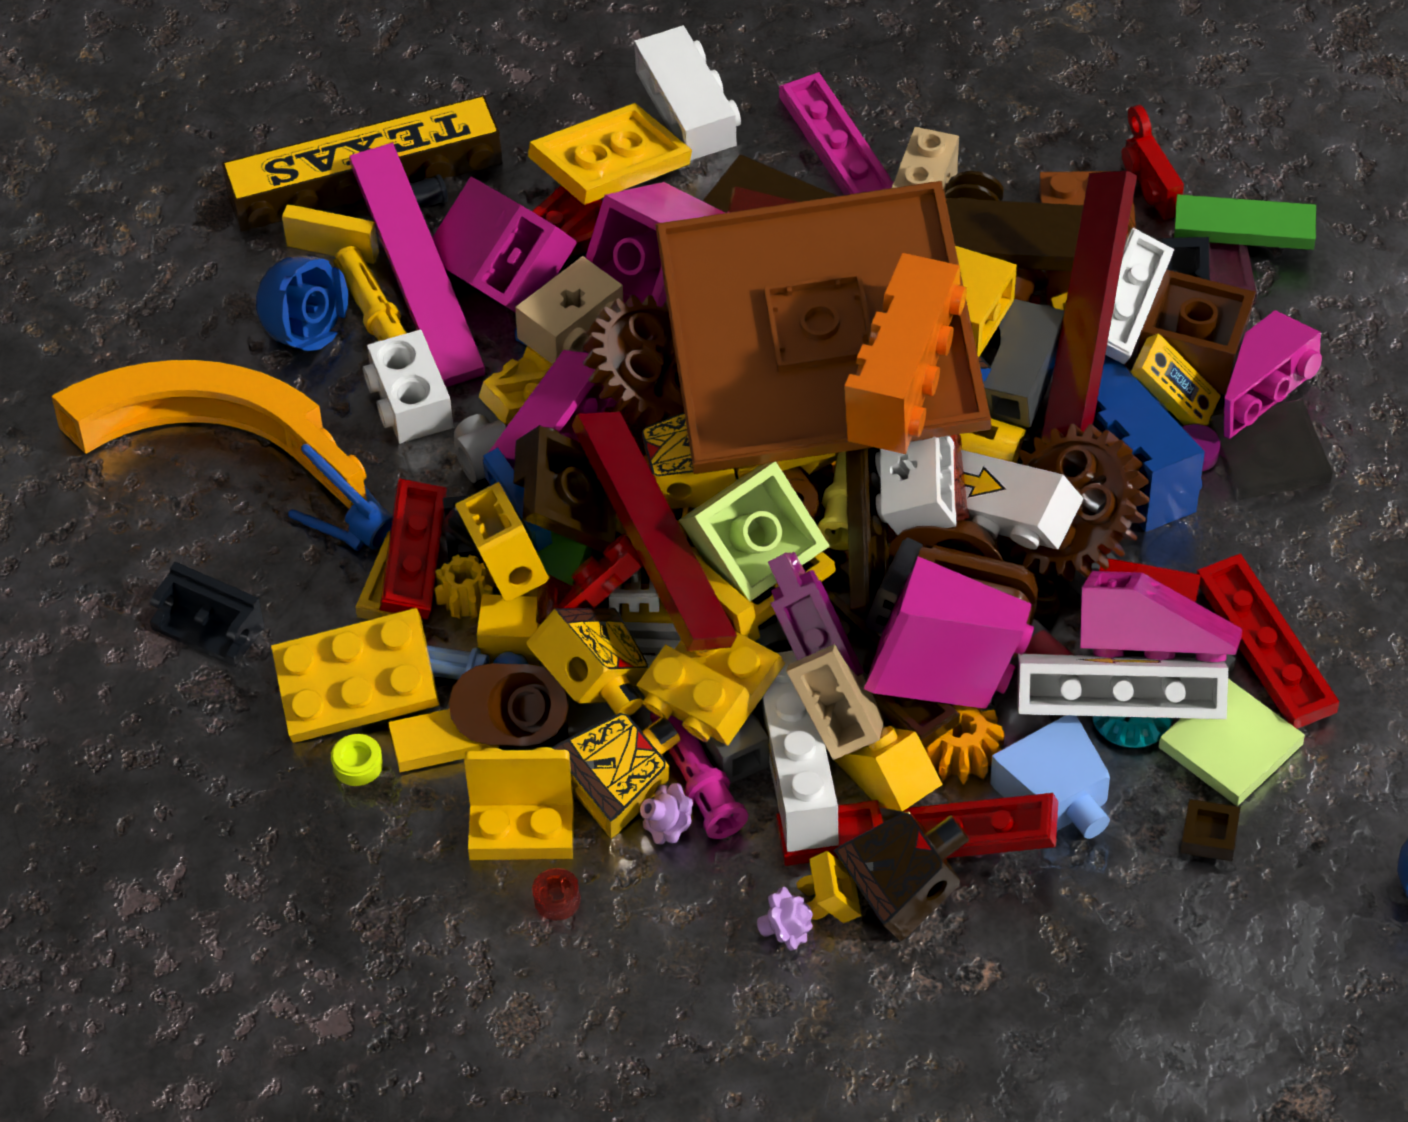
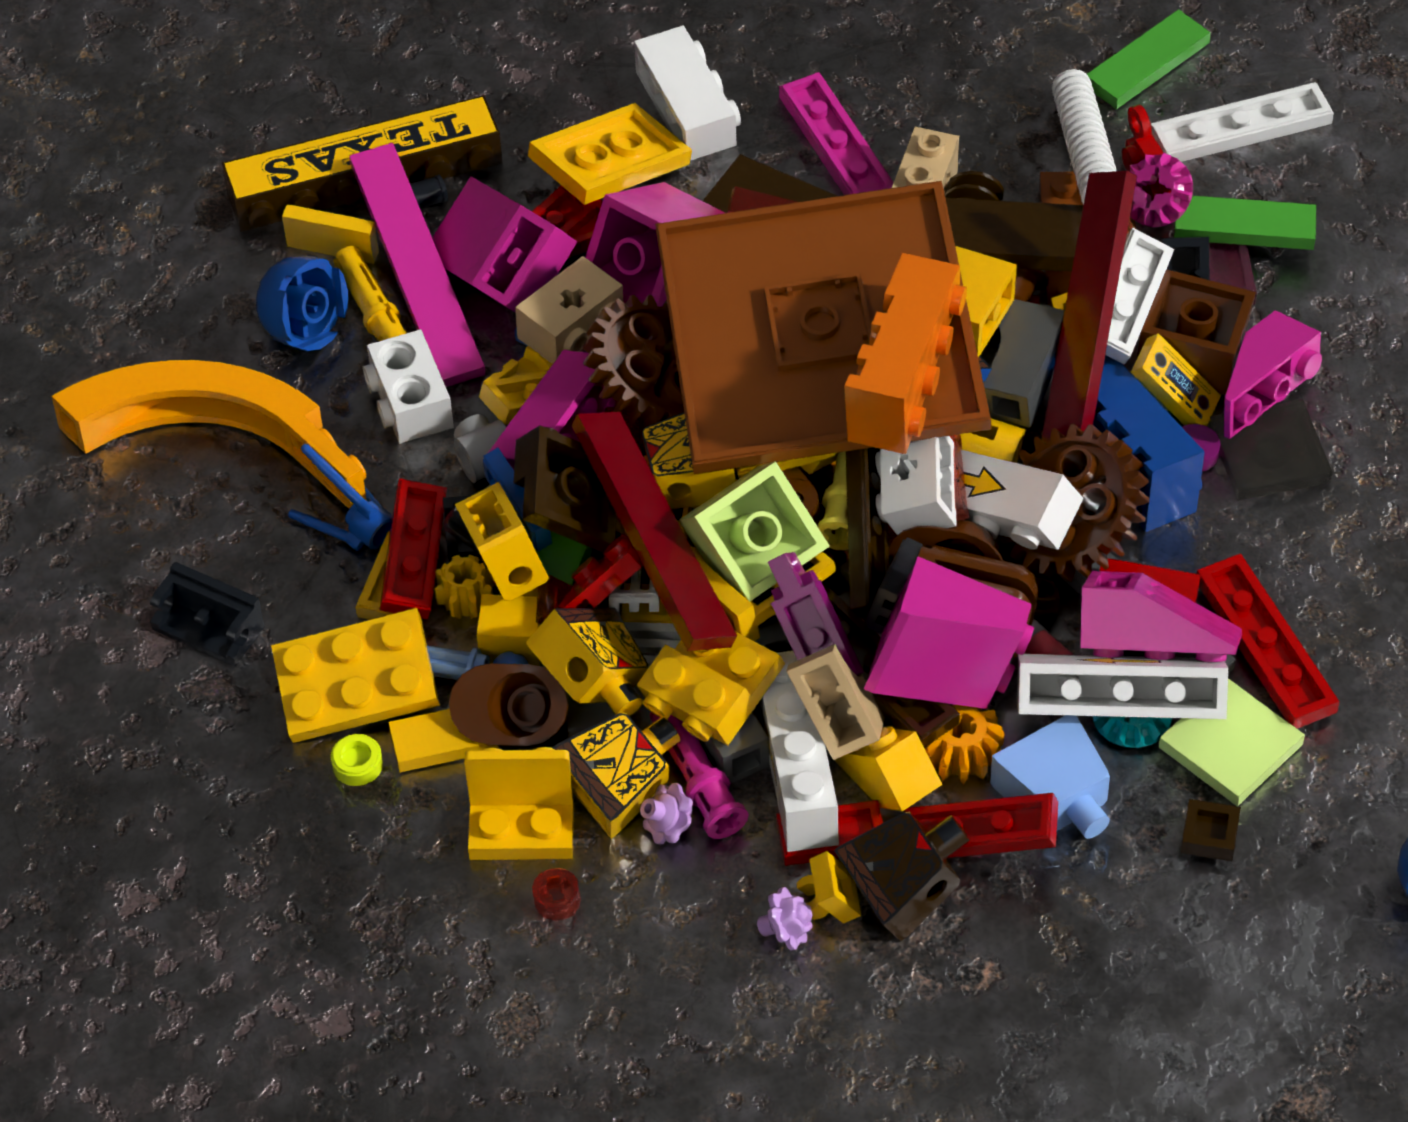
none -> white piece [1052,69,1116,205]
none -> bright green tile [1087,9,1211,110]
none -> dark pink gear [1130,153,1193,227]
none -> white tile [1151,82,1334,162]

